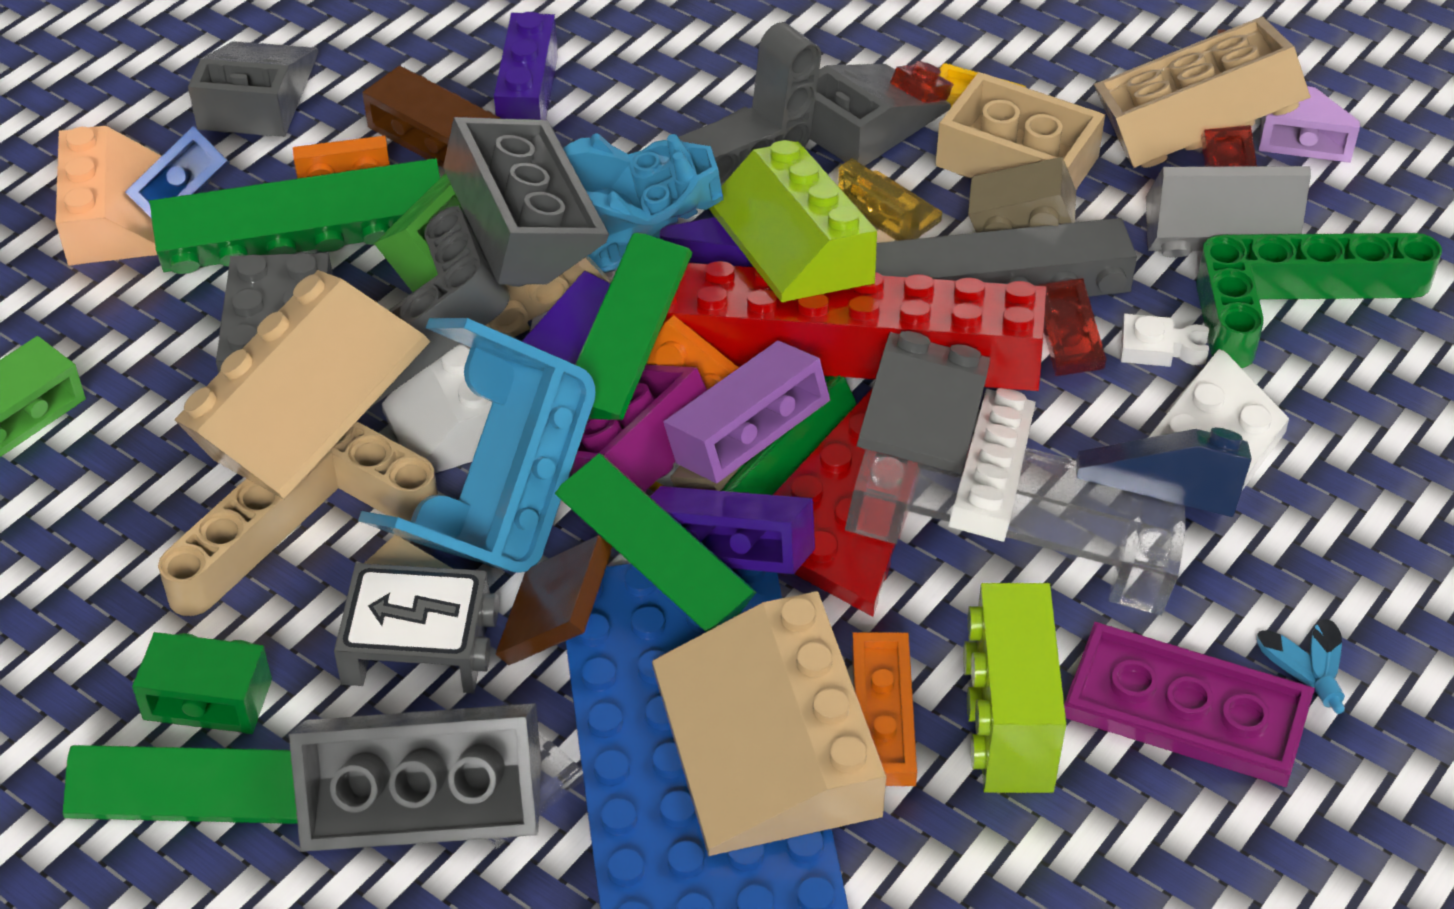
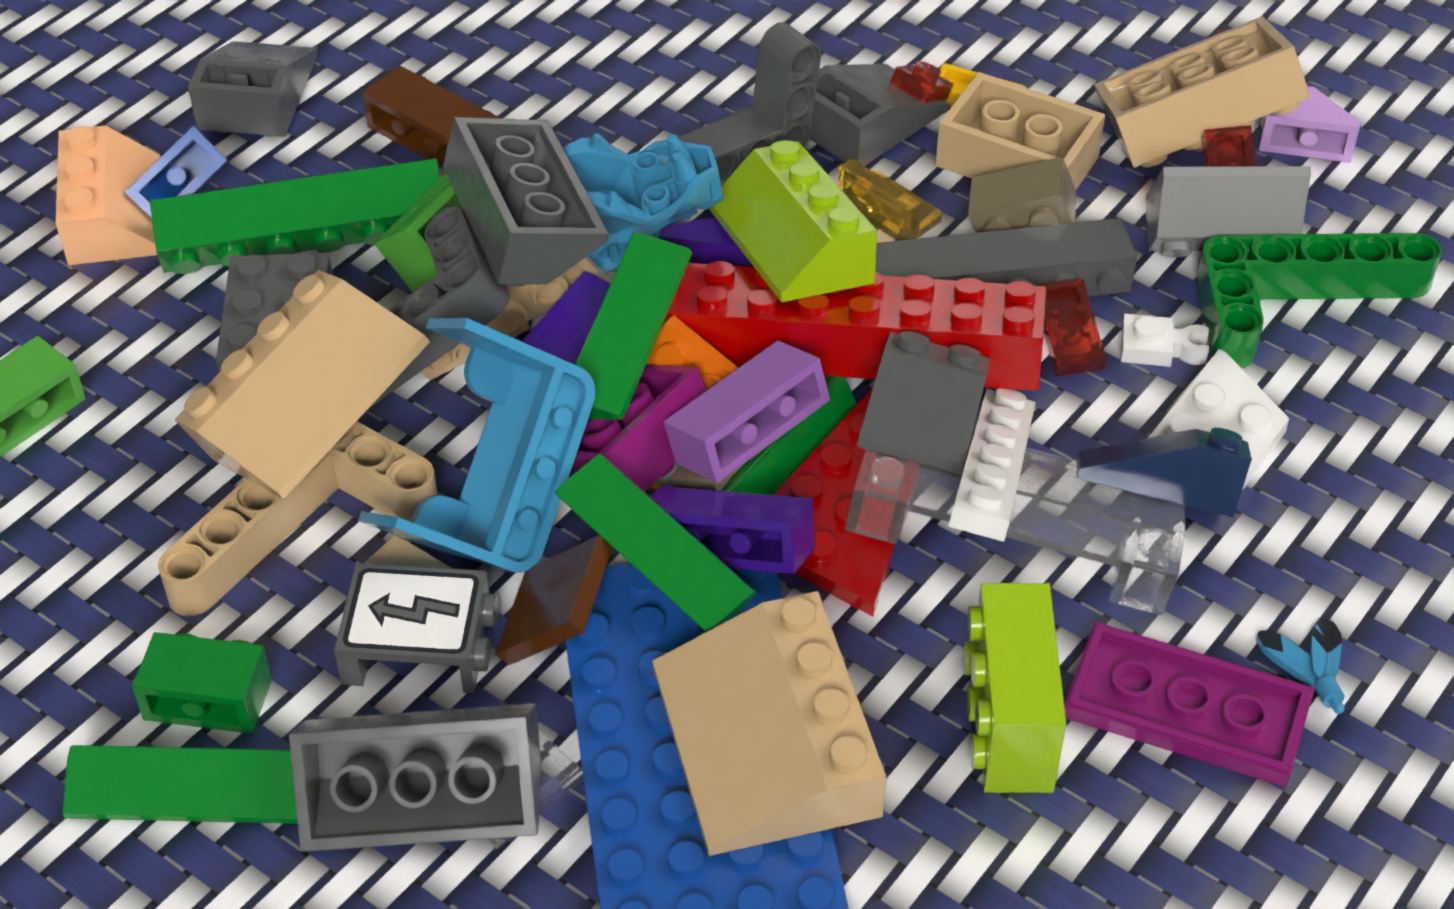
orange plate [292,136,390,179] -> none
white slope [382,343,492,473] -> none
dark purple brick [494,12,558,120] -> none
orange plate [852,632,917,786] -> none

